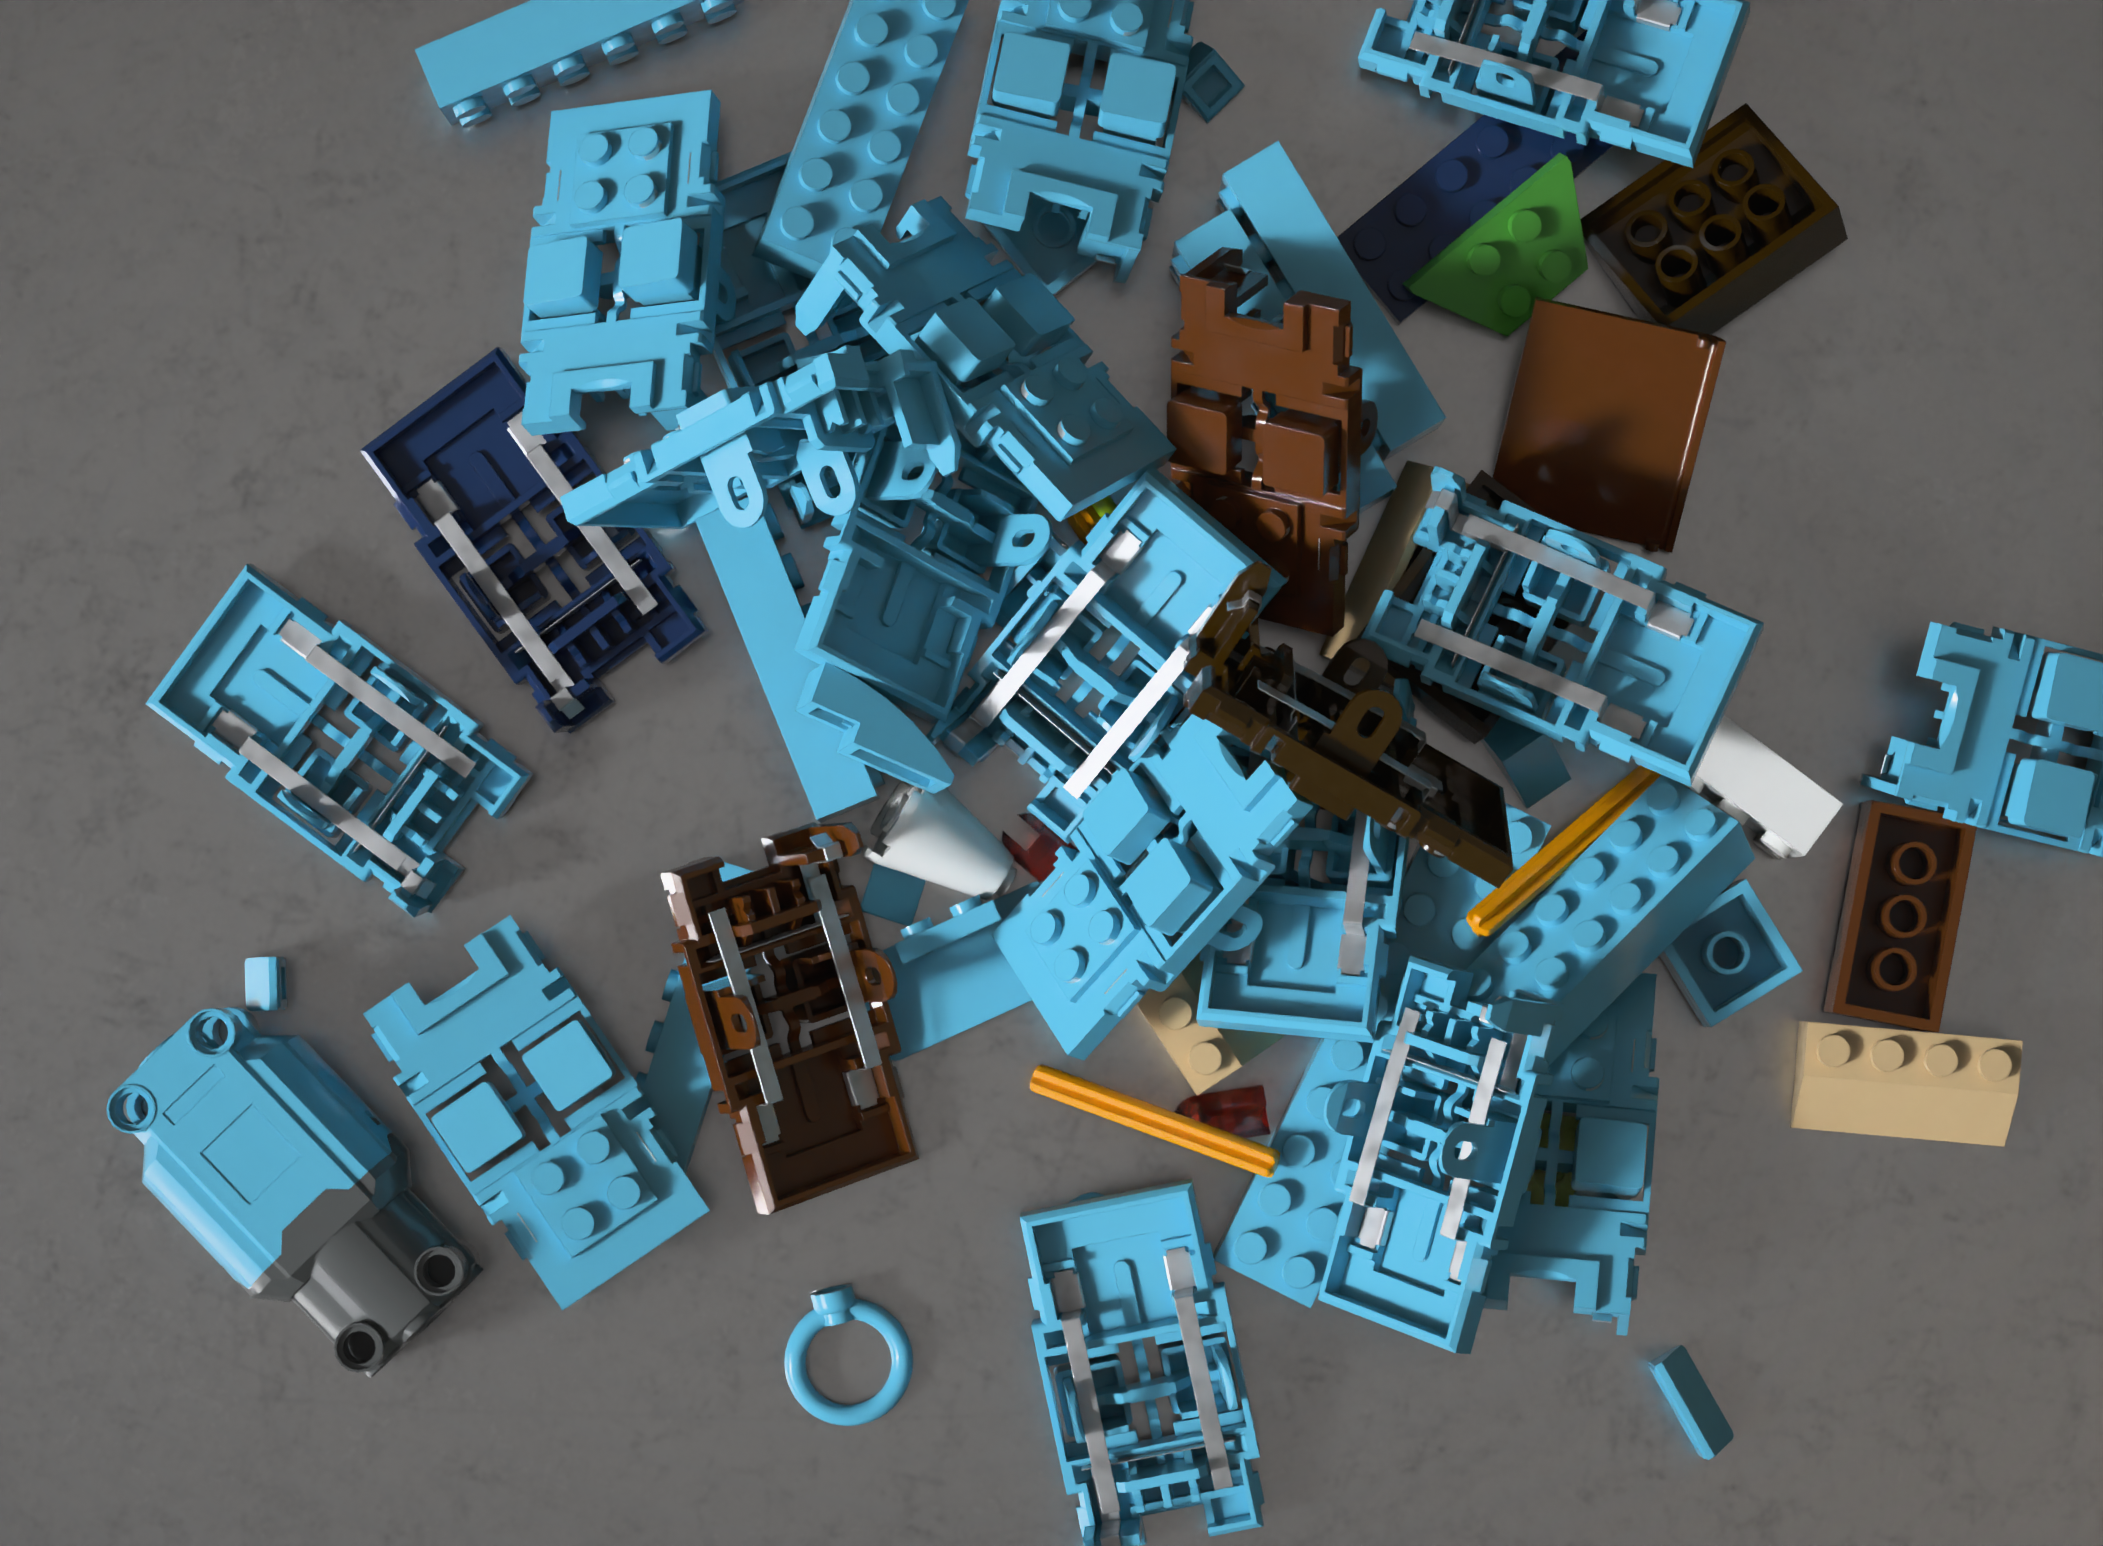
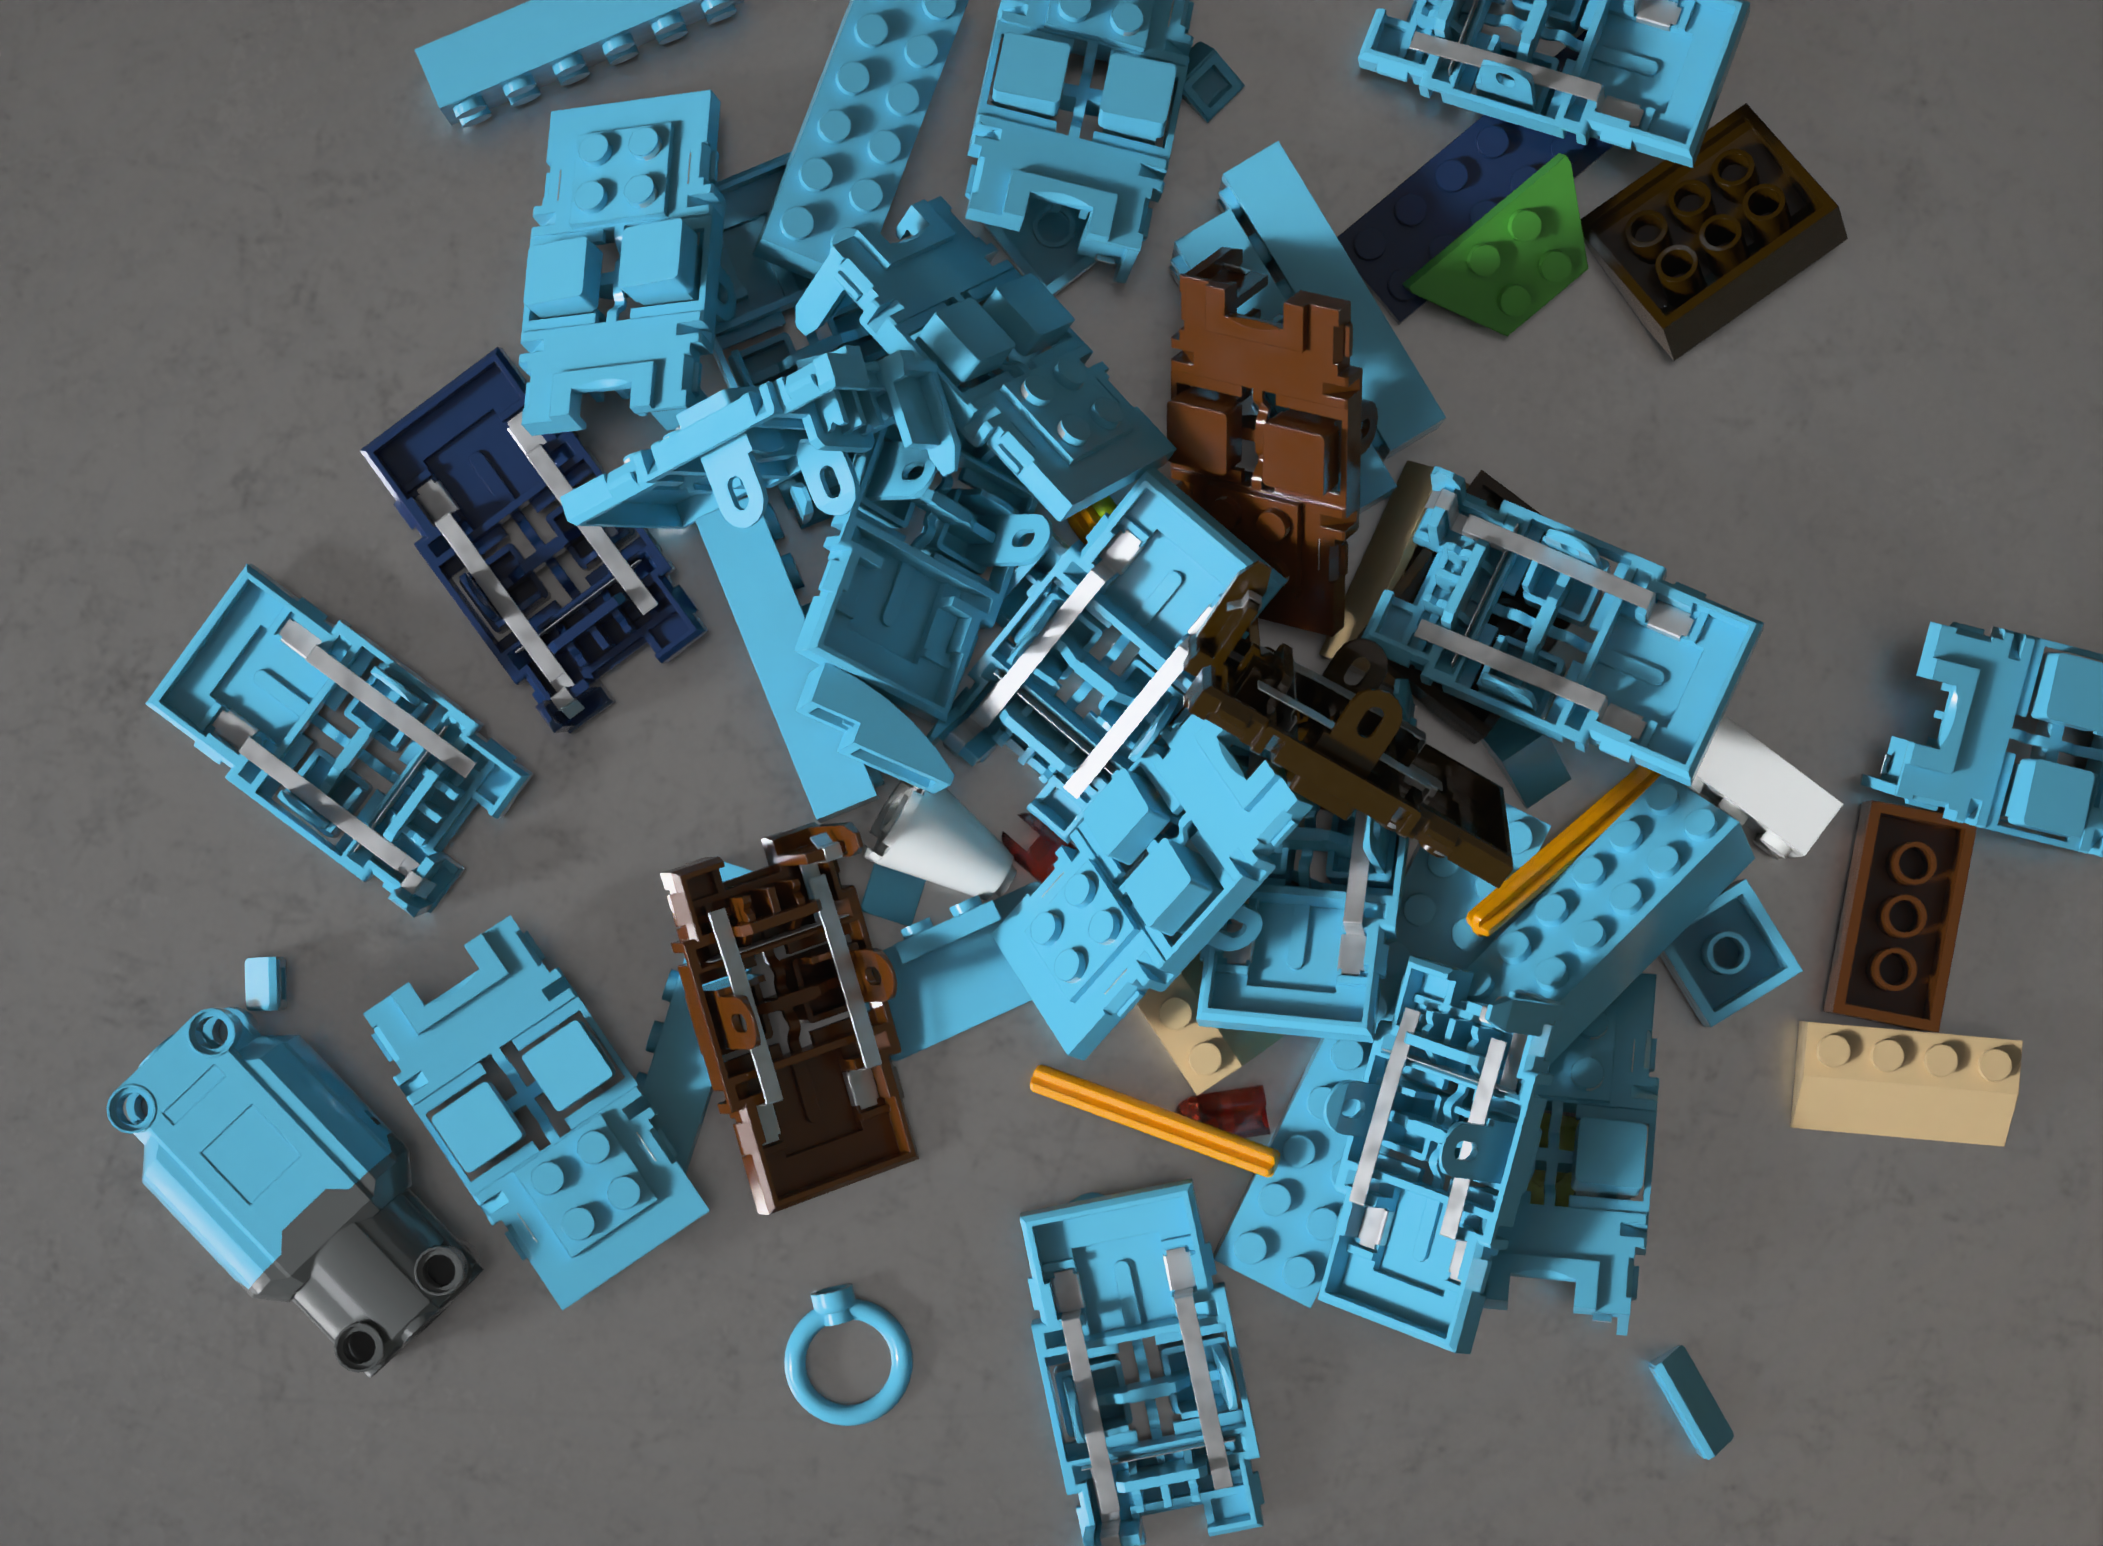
reddish brown container [1492,297,1726,553] -> none

